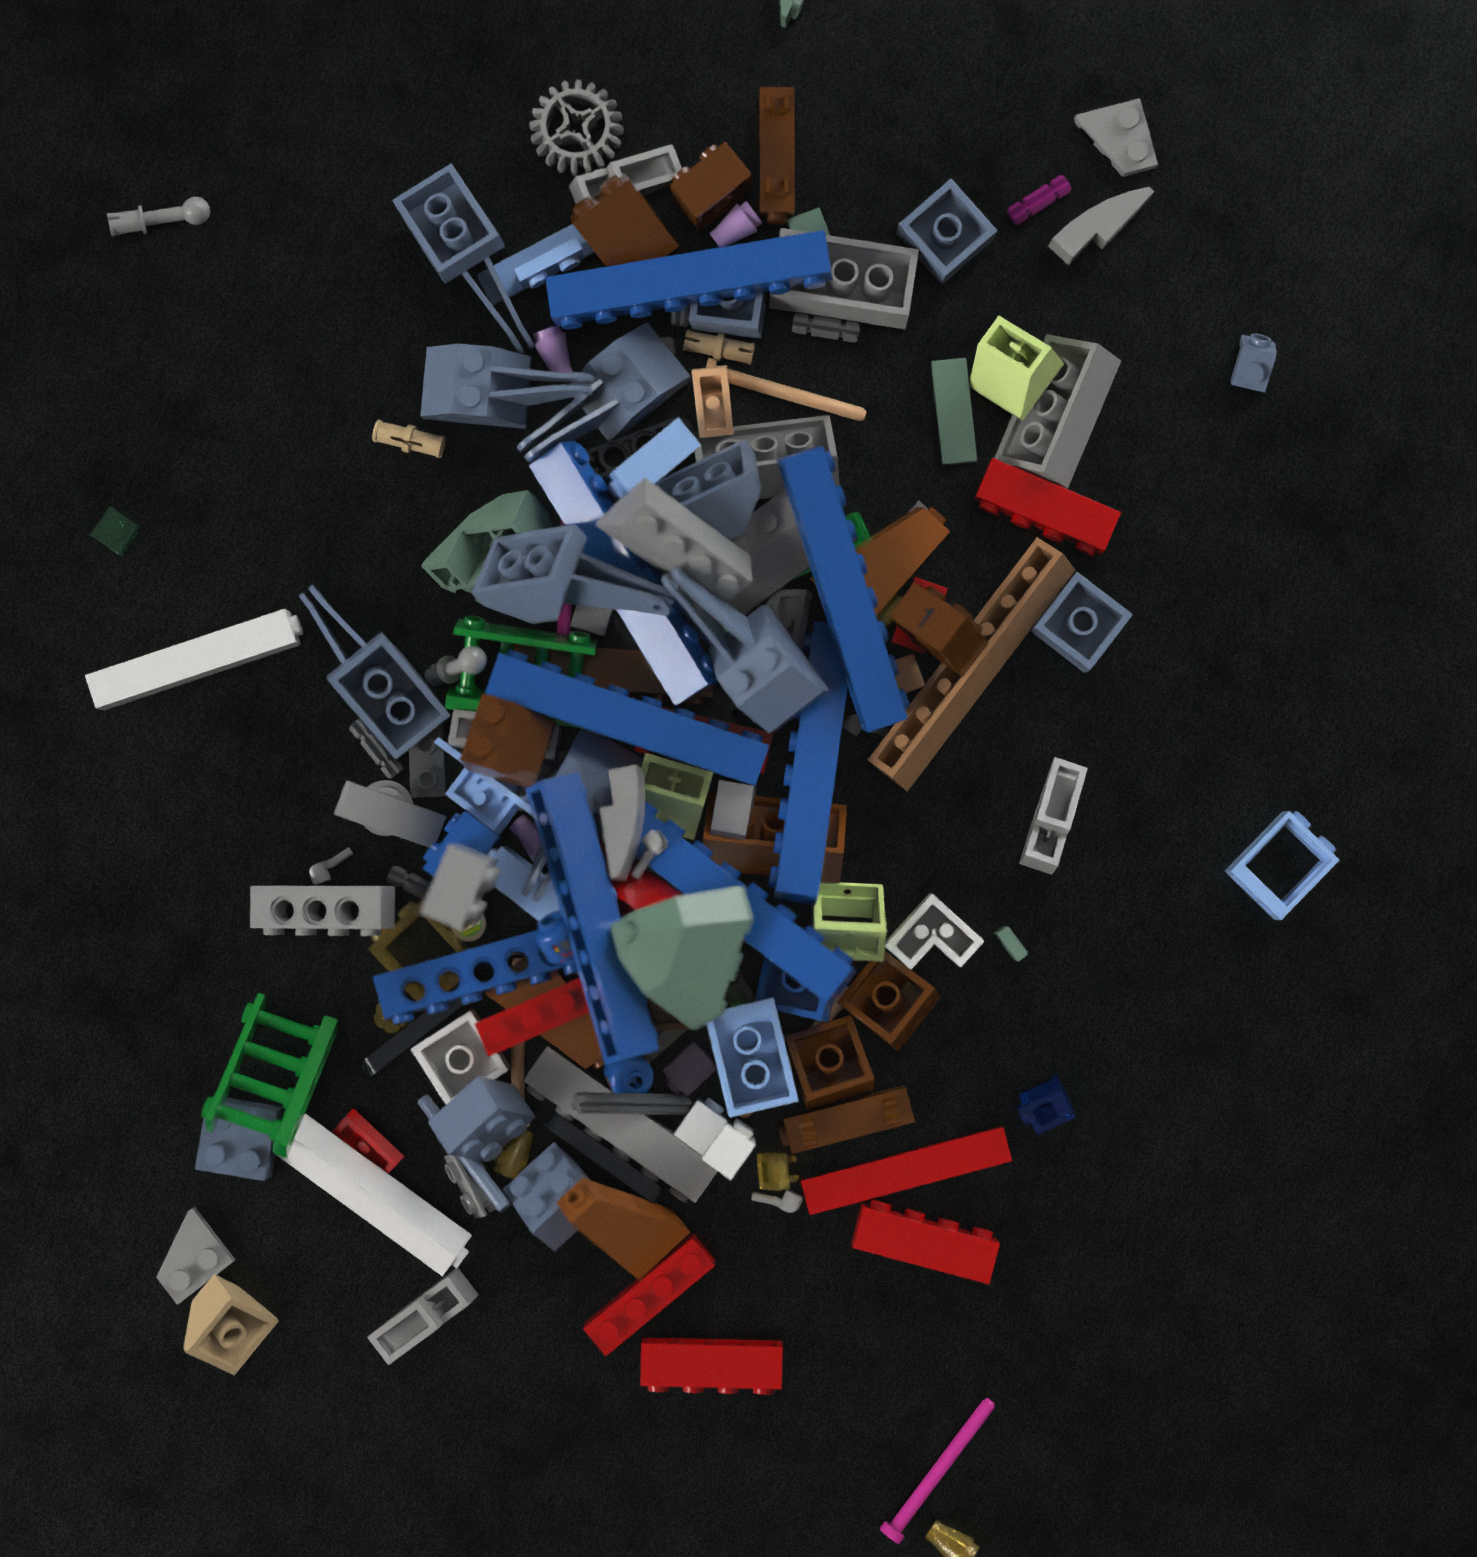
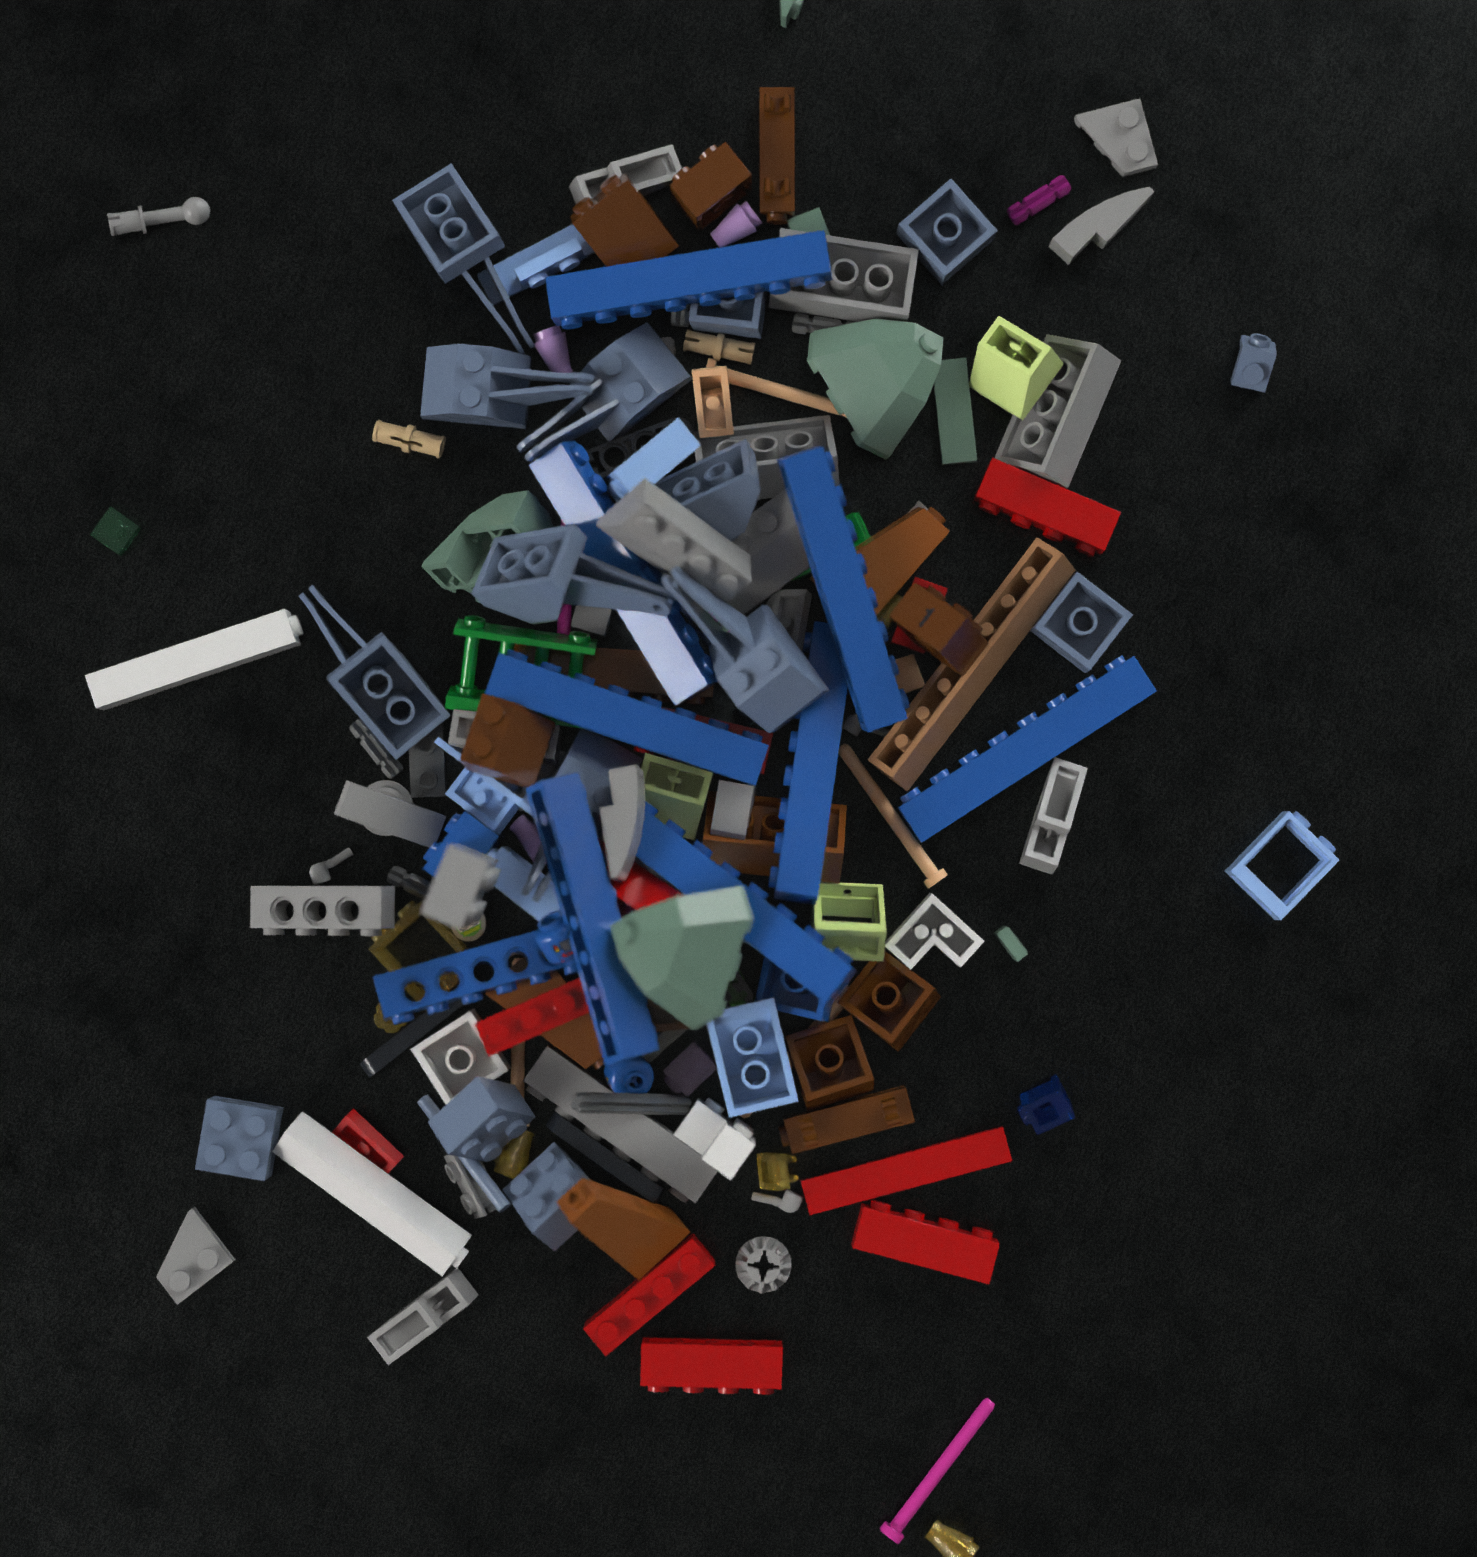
tan slope [183,1274,279,1375] -> none
green fence [202,993,338,1158] -> none
light grey pin [425,646,487,687] -> none
light grey gear [530,80,624,176] -> none
light grey hand [631,830,668,879] -> none
none -> light grey gear [736,1236,791,1294]
none -> sand green brick [807,318,943,459]
none -> light nougat bar [838,743,948,889]
none -> blue brick [897,655,1157,843]

